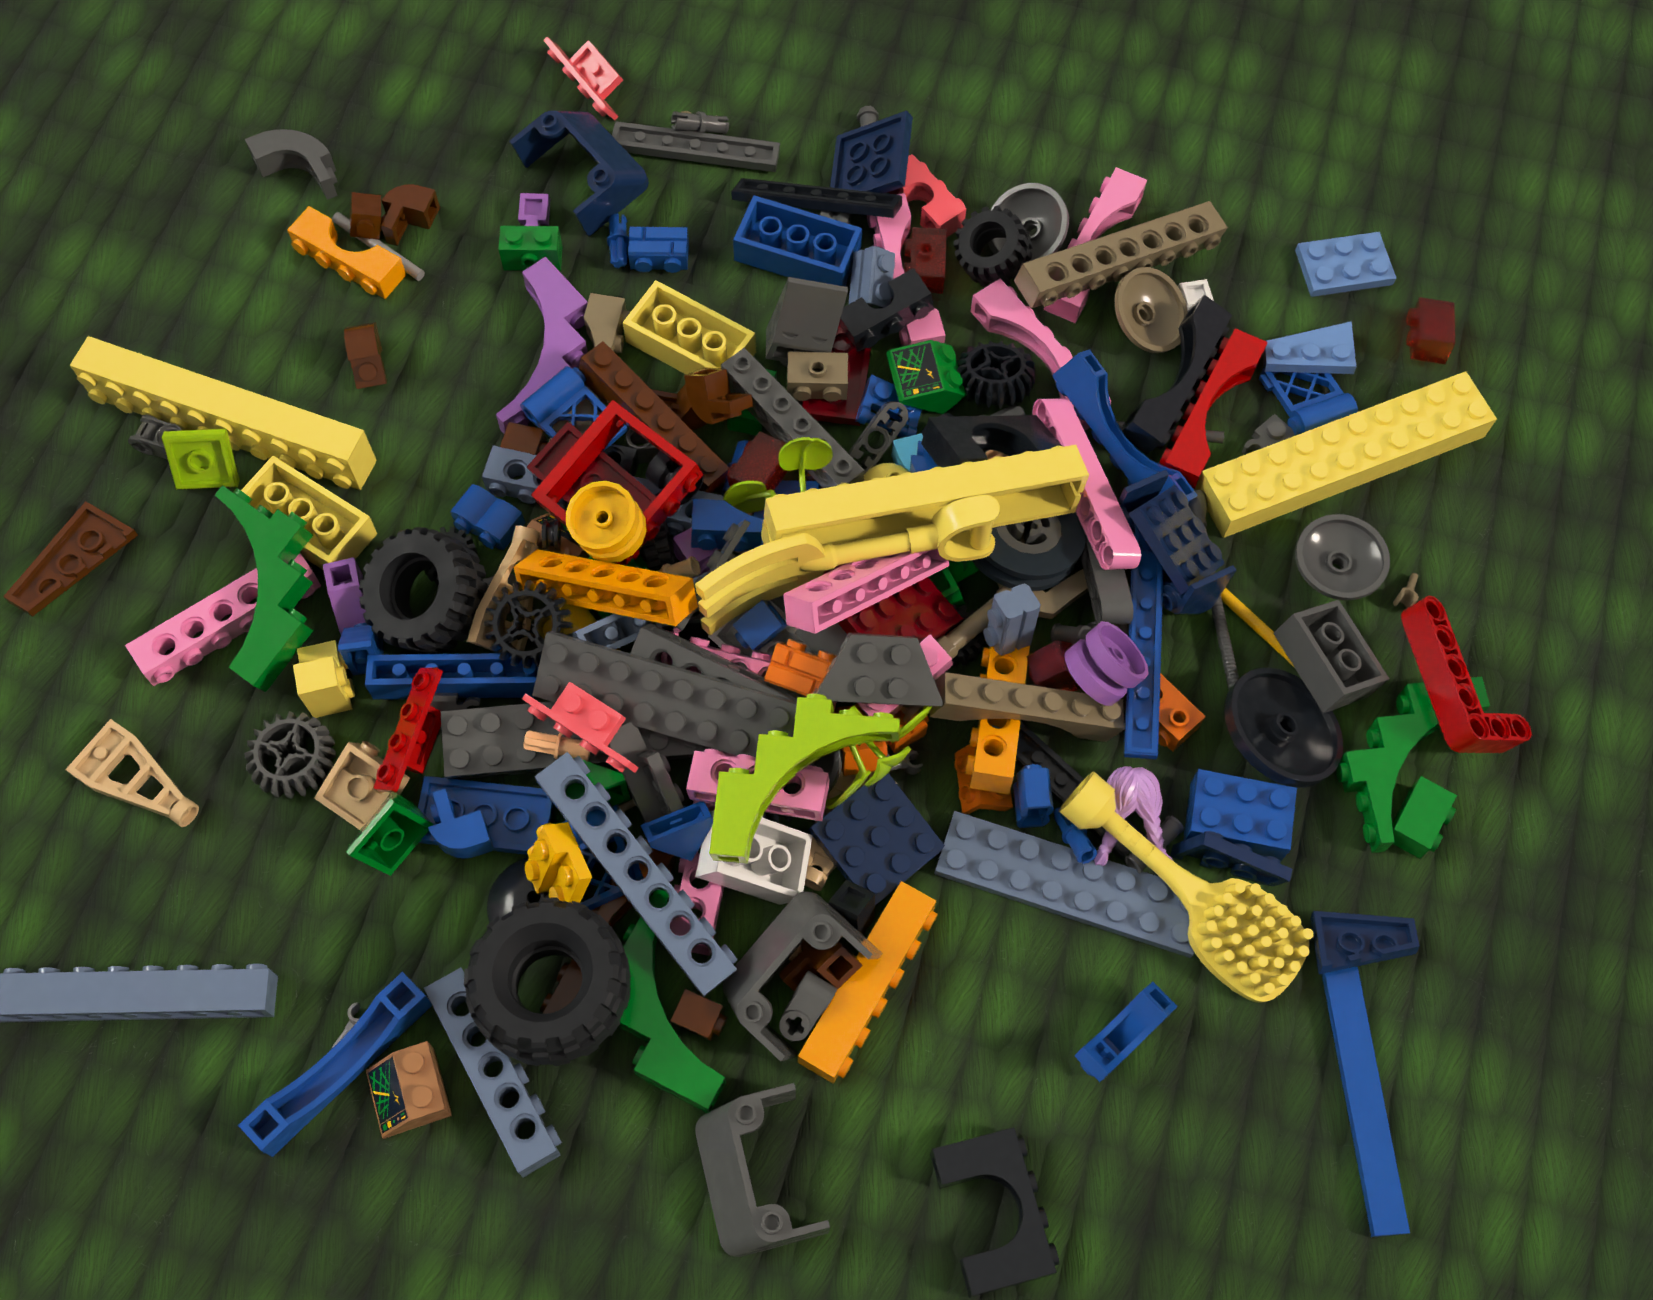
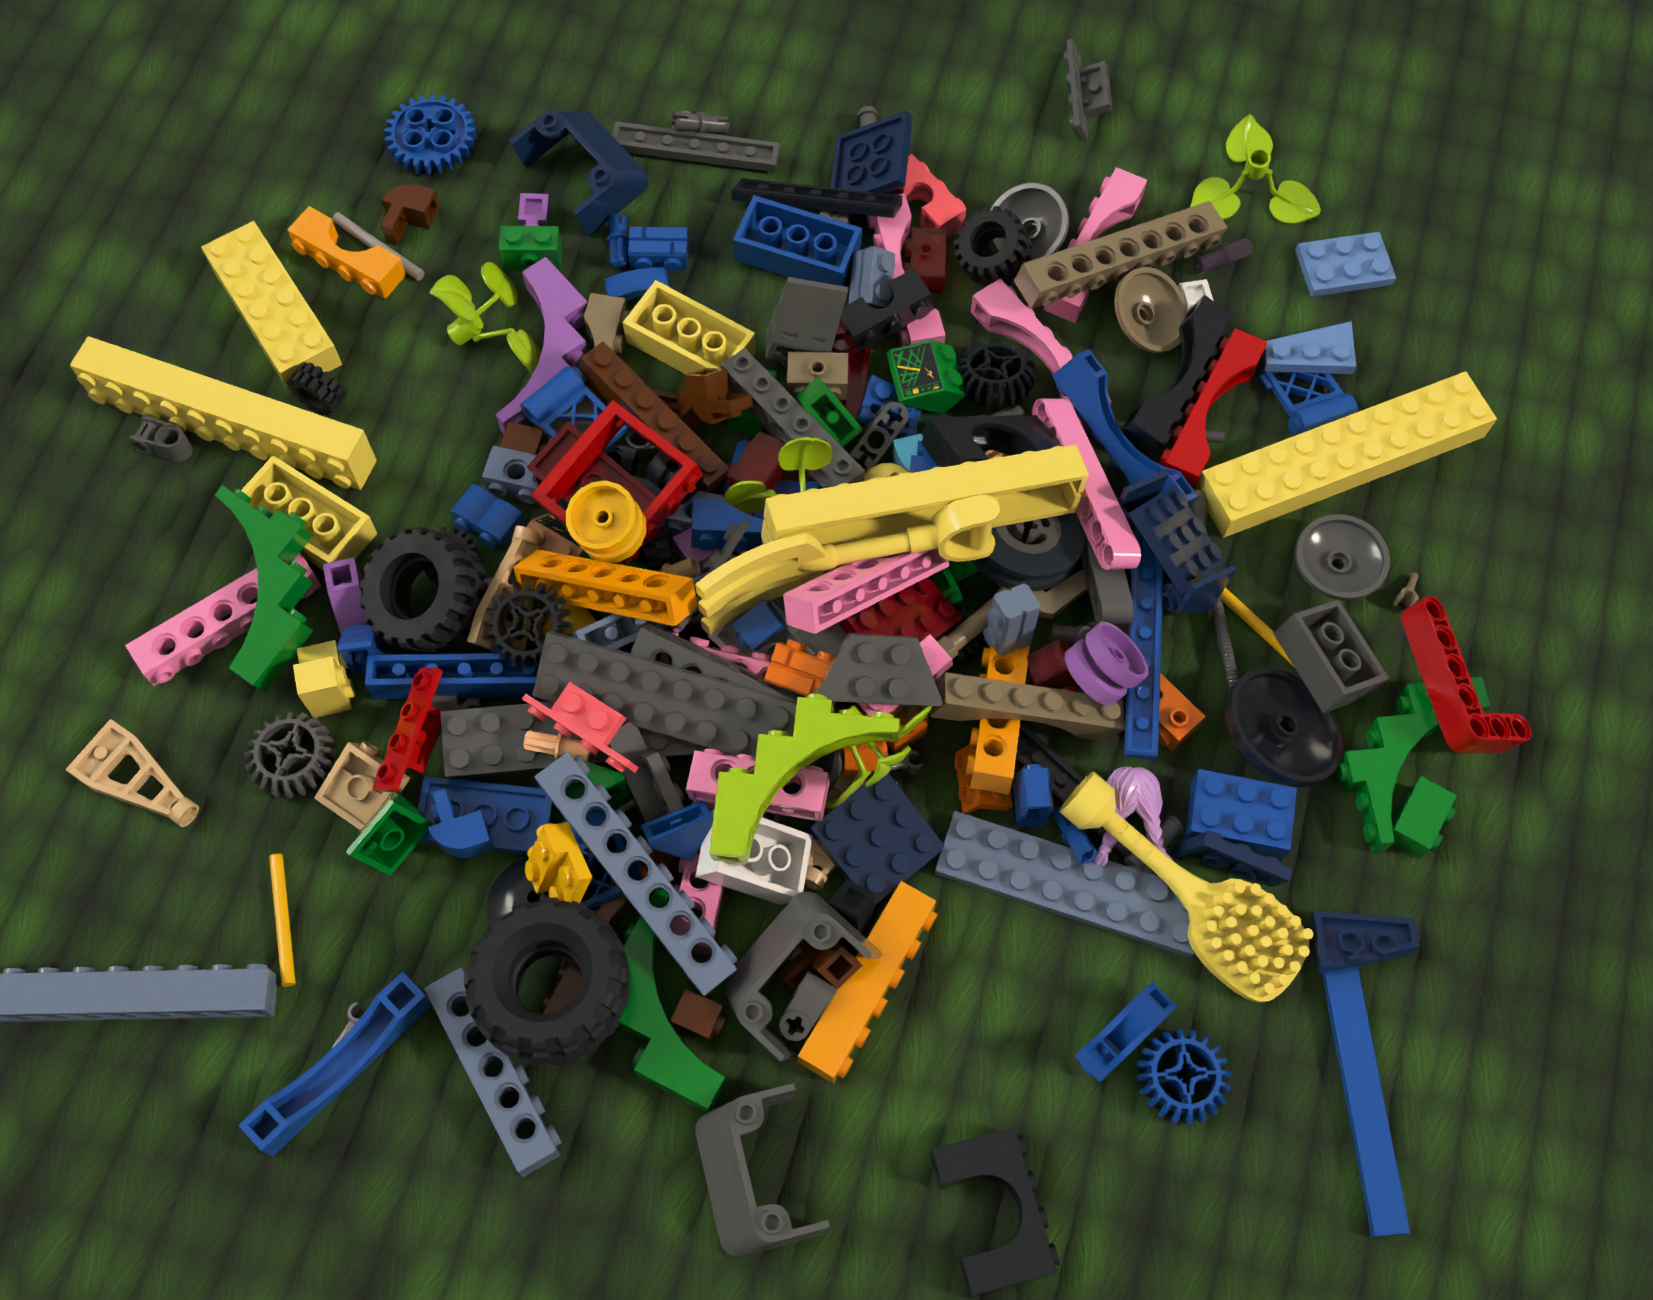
reddish brown wing [3,501,138,617] -> none
lime tile [162,429,240,489] -> none
dark grey arch [245,129,338,200] -> none
reddish brown brick [344,322,387,389] -> none
reddish brown brick [350,192,381,240] -> none
medium nougat slope [366,1041,452,1139] -> none
black bush [542,521,561,550] -> none
coral bracket [543,36,623,120] -> none
dark grey plate [1242,414,1295,454] -> none
clear red brick [1406,297,1455,365] -> none
none -> light yellow brick [201,221,342,392]
none -> yellow bar [269,854,296,987]
none -> black tyre [286,362,347,416]
none -> blue gear [384,94,477,175]
none -> lime plant [429,262,541,375]
none -> blue slope [605,267,669,302]
none -> green brick [796,376,863,448]
none -> dark grey bracket [1064,38,1113,141]
none -> blue gear [1136,1029,1231,1125]
none -> lime plant [1190,114,1321,225]
none -> axle [1195,238,1253,274]

